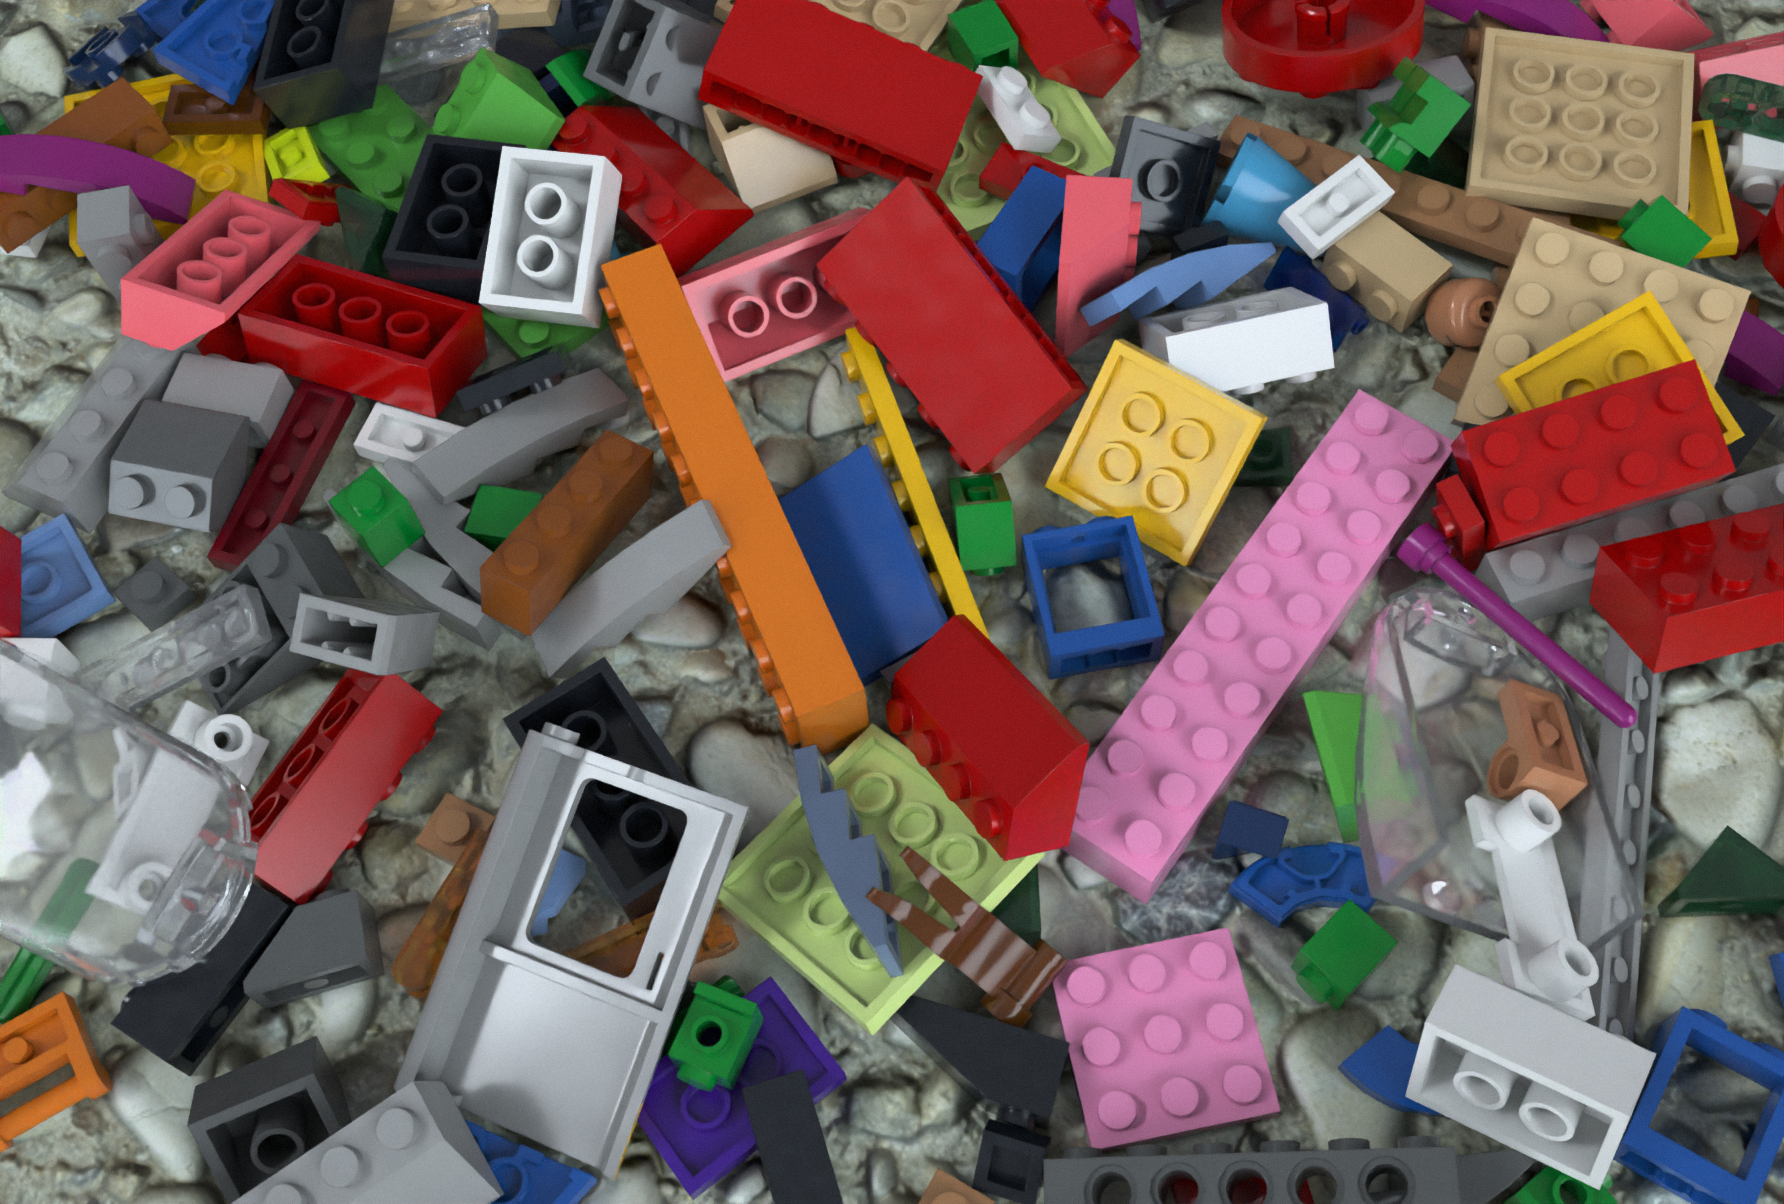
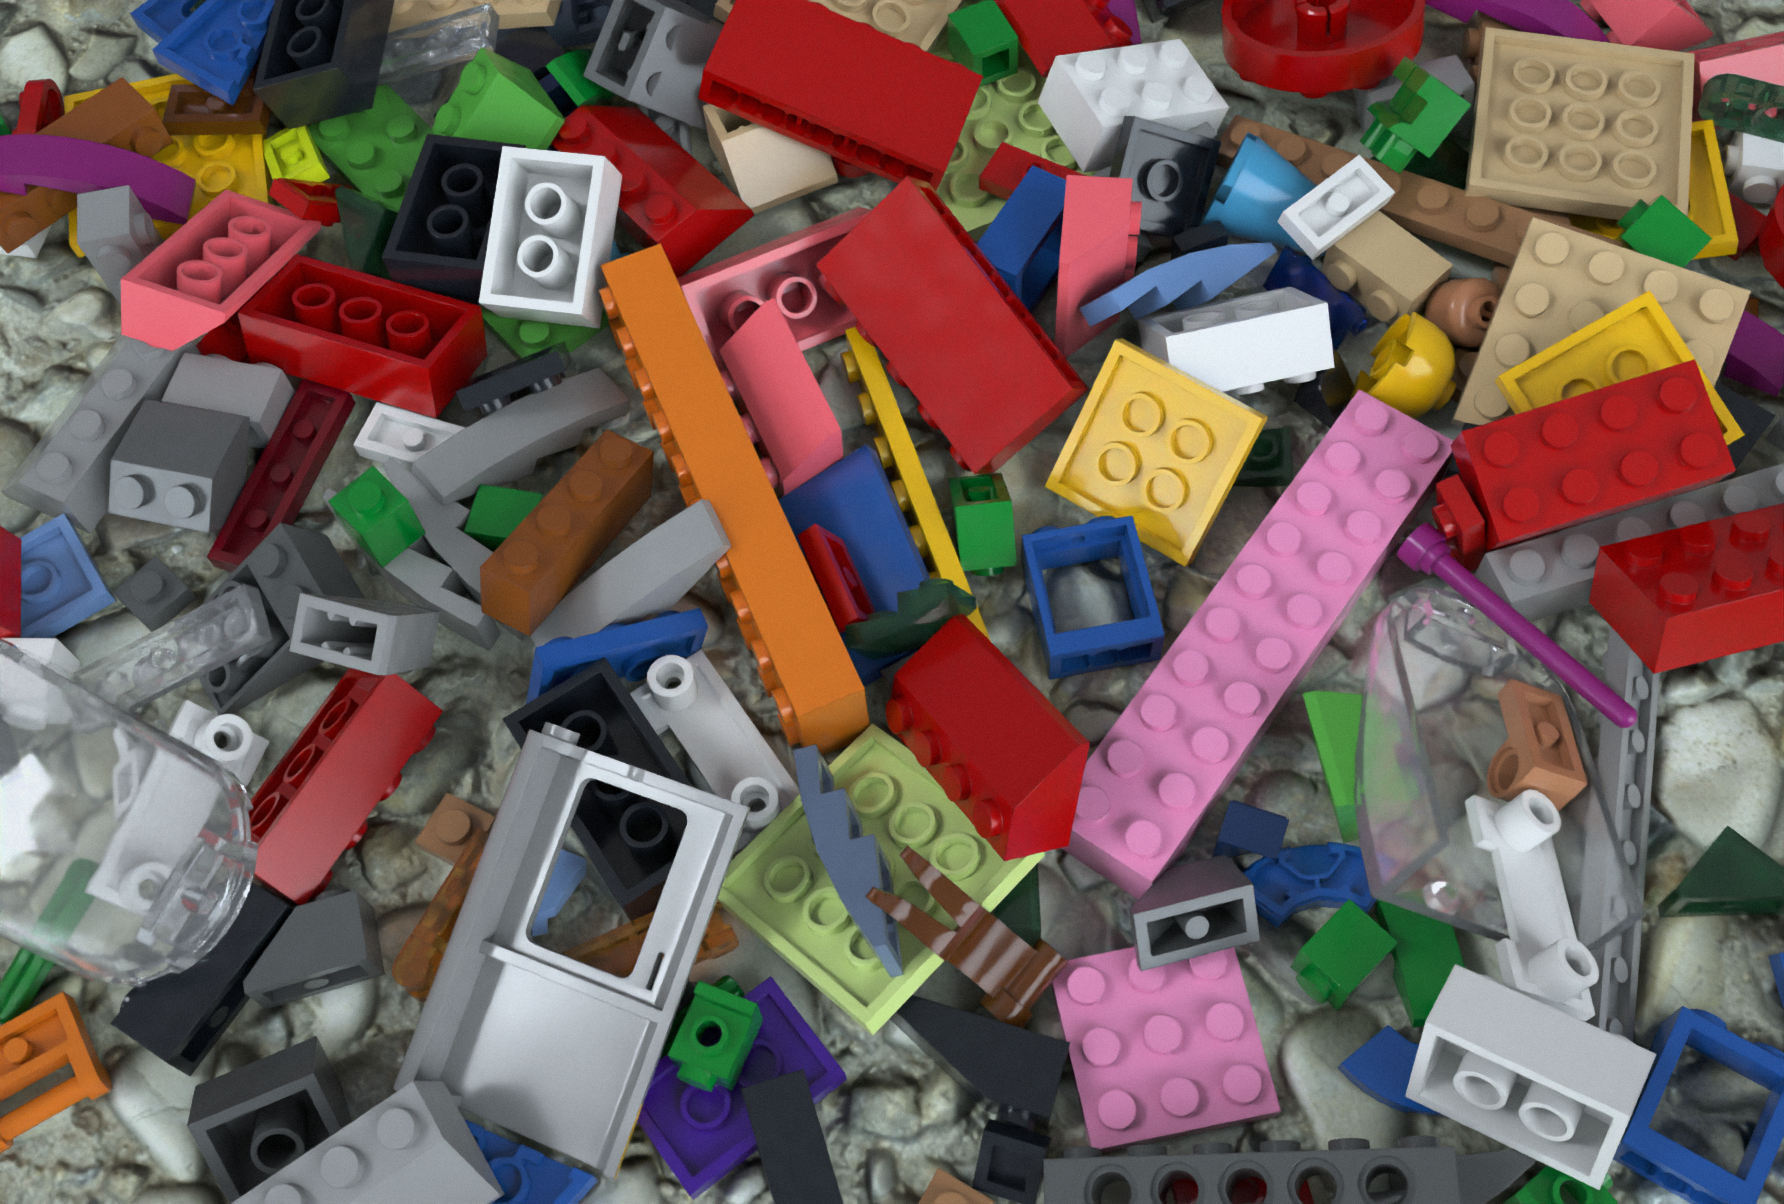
dark blue plate [63,11,157,90] -> none
white plate [975,65,1062,153] -> none
none -> red plate [12,79,65,135]
none -> blue wing [525,608,708,705]
none -> white brick [630,650,800,857]
none -> coral slope [719,298,844,497]
none -> red plate [797,523,885,643]
none -> clear green slope [846,578,976,661]
none -> white brick [1038,39,1229,173]
none -> dark grey slope [1129,855,1260,971]
none -> black slope [1293,348,1355,428]
none -> yellow cylinder [1351,311,1456,419]
none -> green slope [1375,889,1465,1028]

